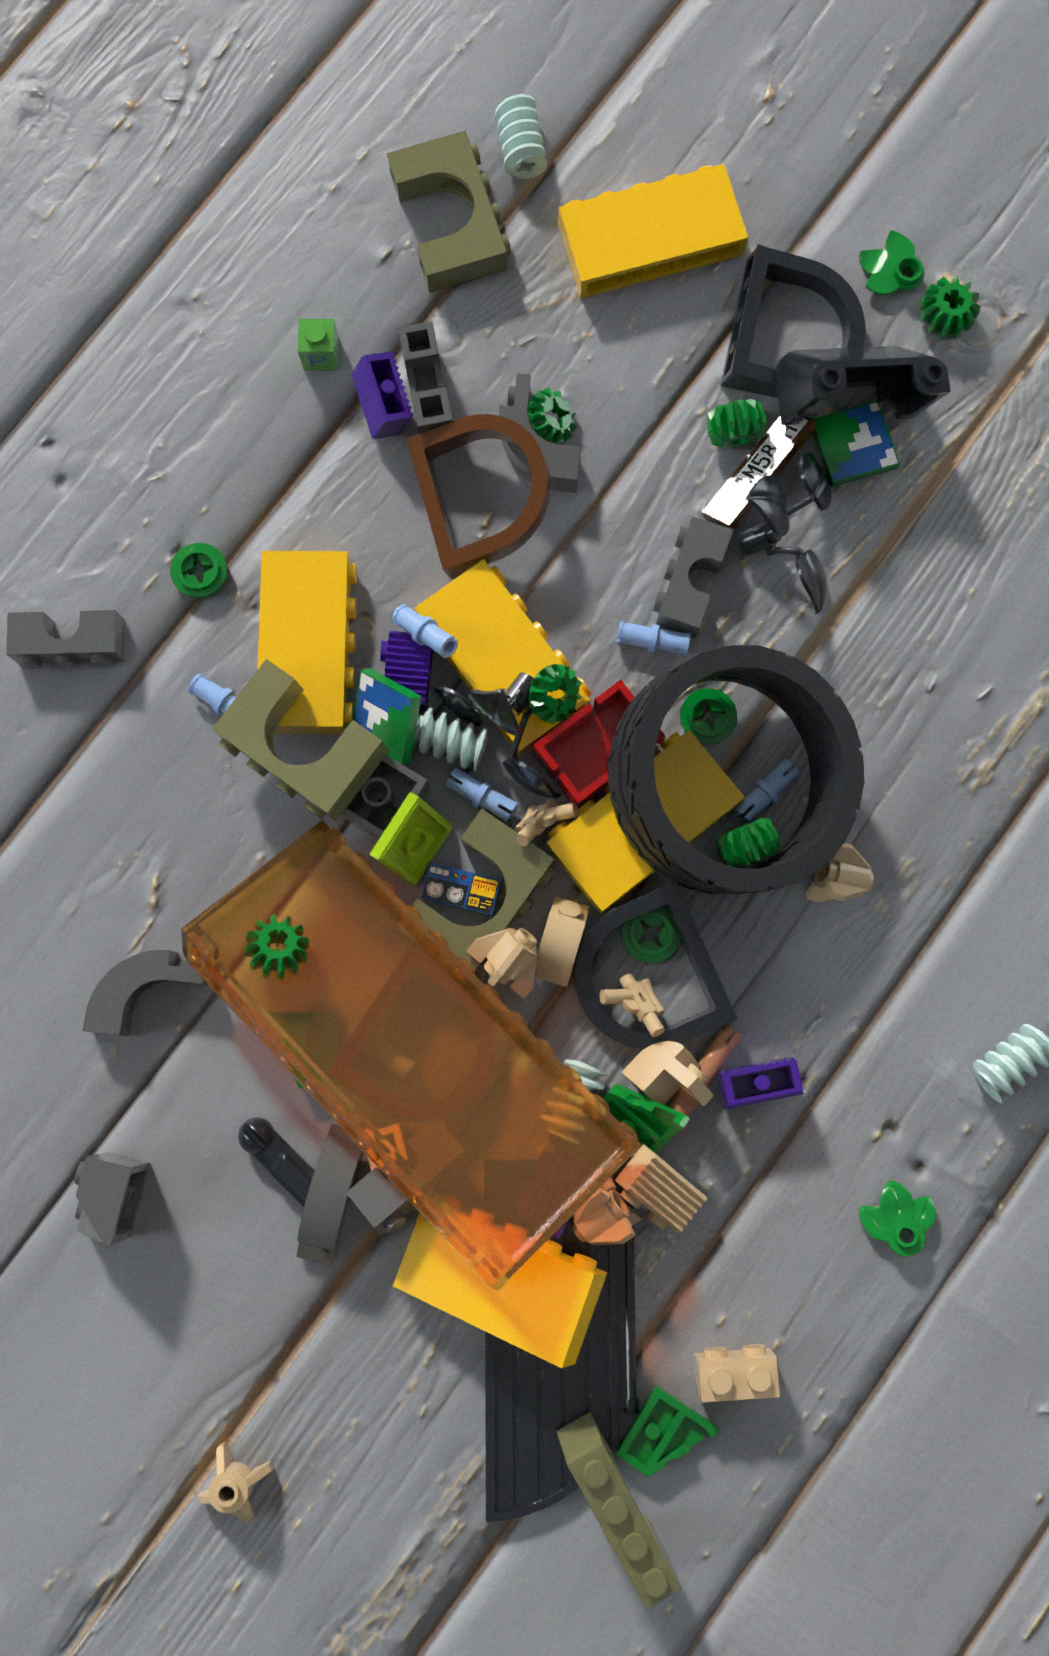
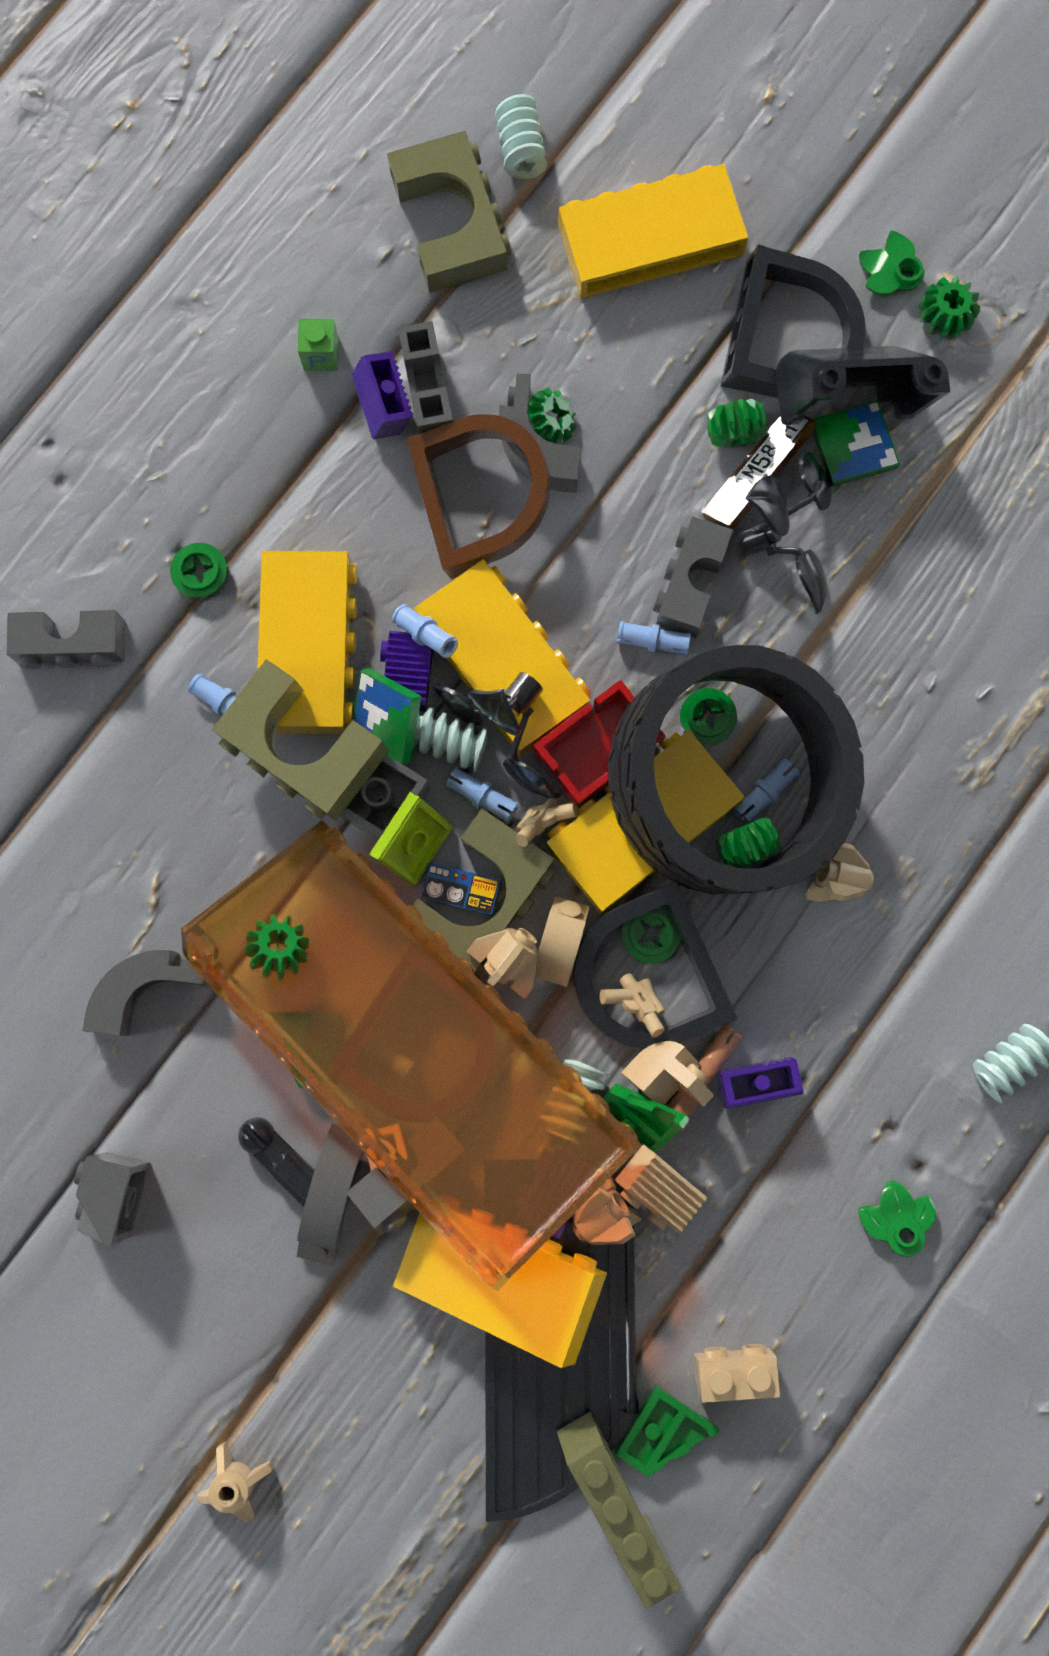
green gear [529,664,583,724] -> none

